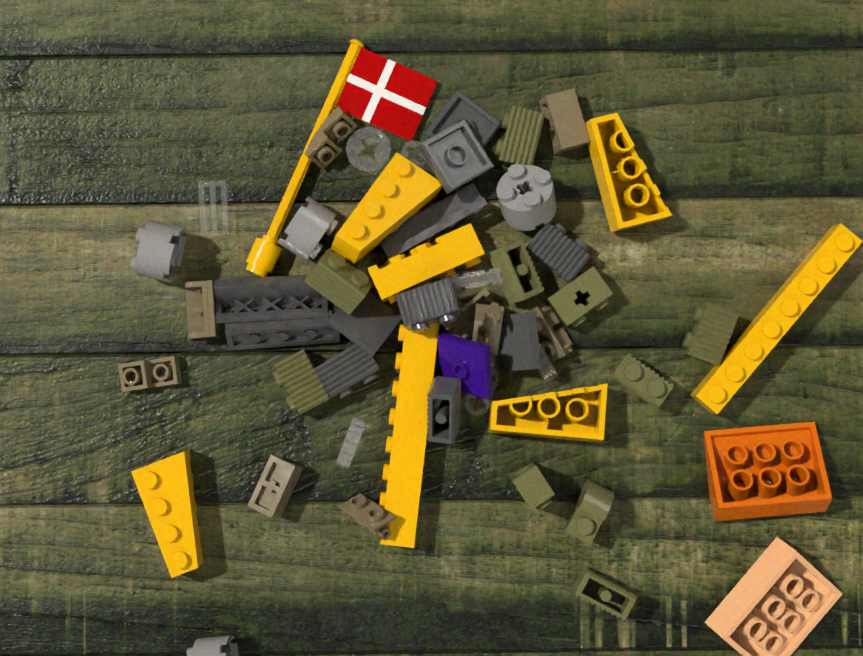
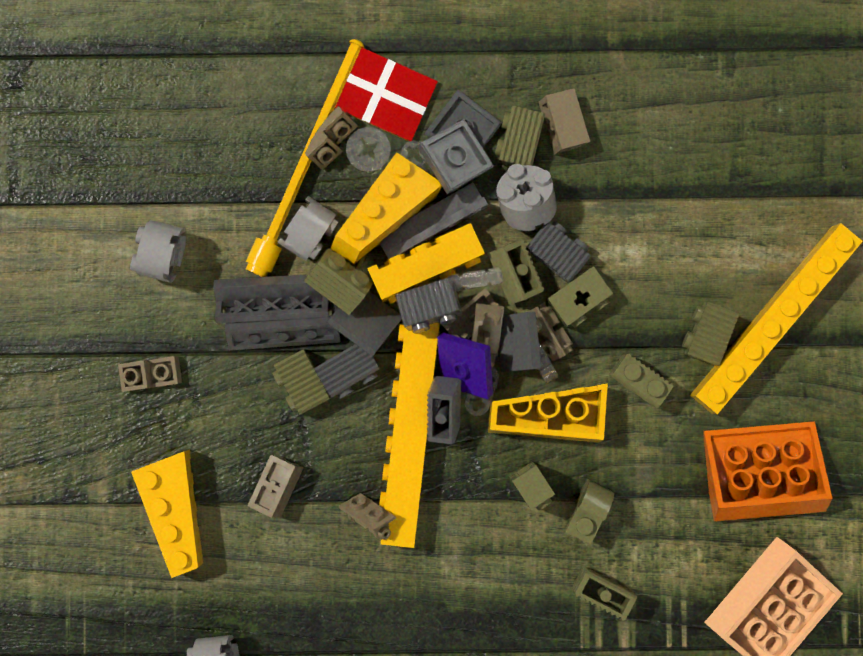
dark tan hinge [184,280,220,339] -> none
clear tile [198,180,230,238] -> none
clear beam [335,415,367,470] -> none
yellow wedge [585,113,672,232] -> none

